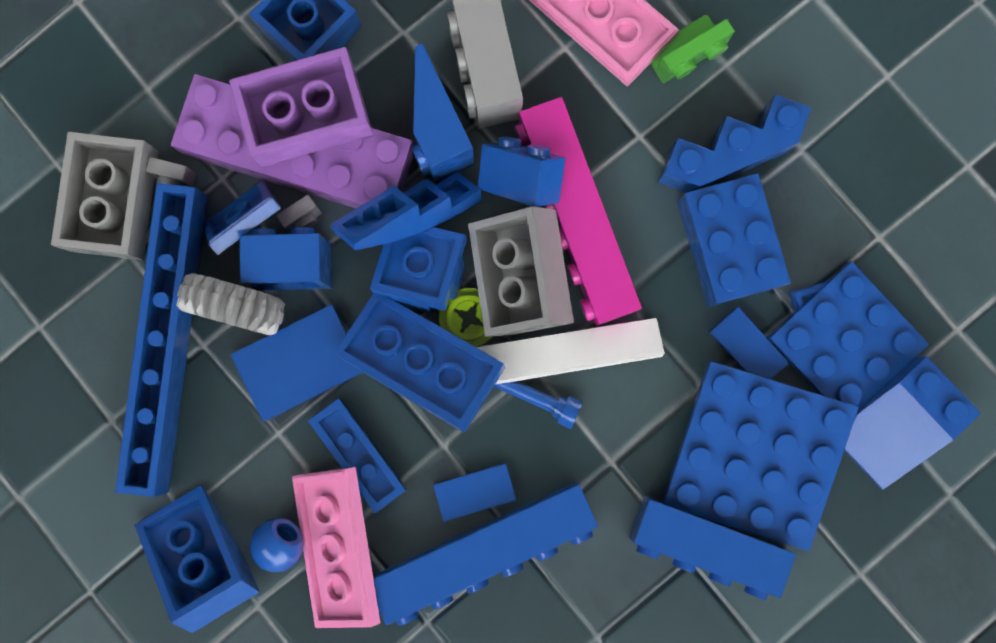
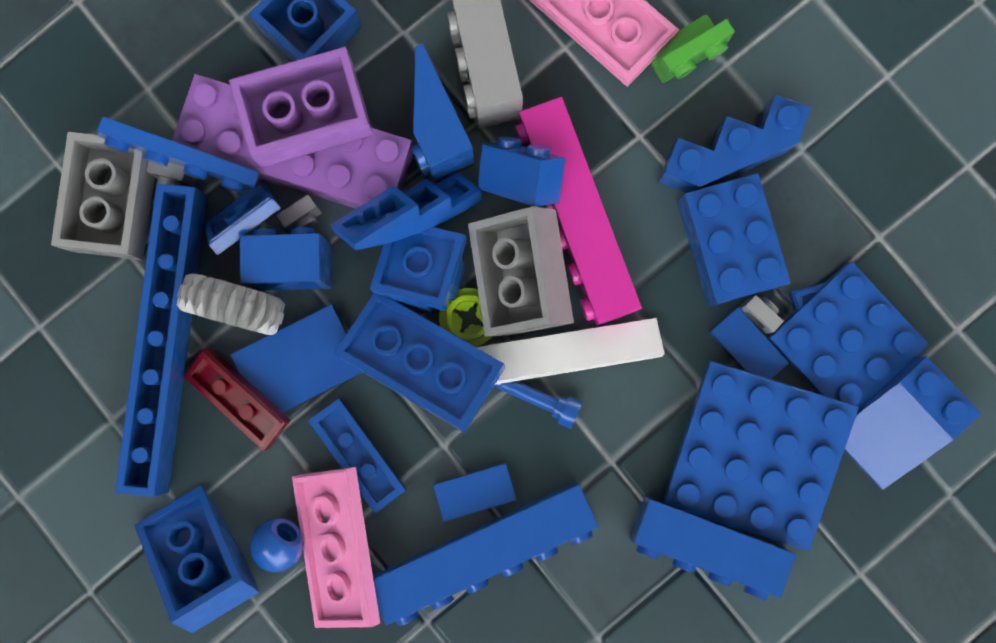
none -> blue plate [97,116,259,193]
none -> dark red tile [183,347,291,451]
none -> light grey plate [739,295,784,334]

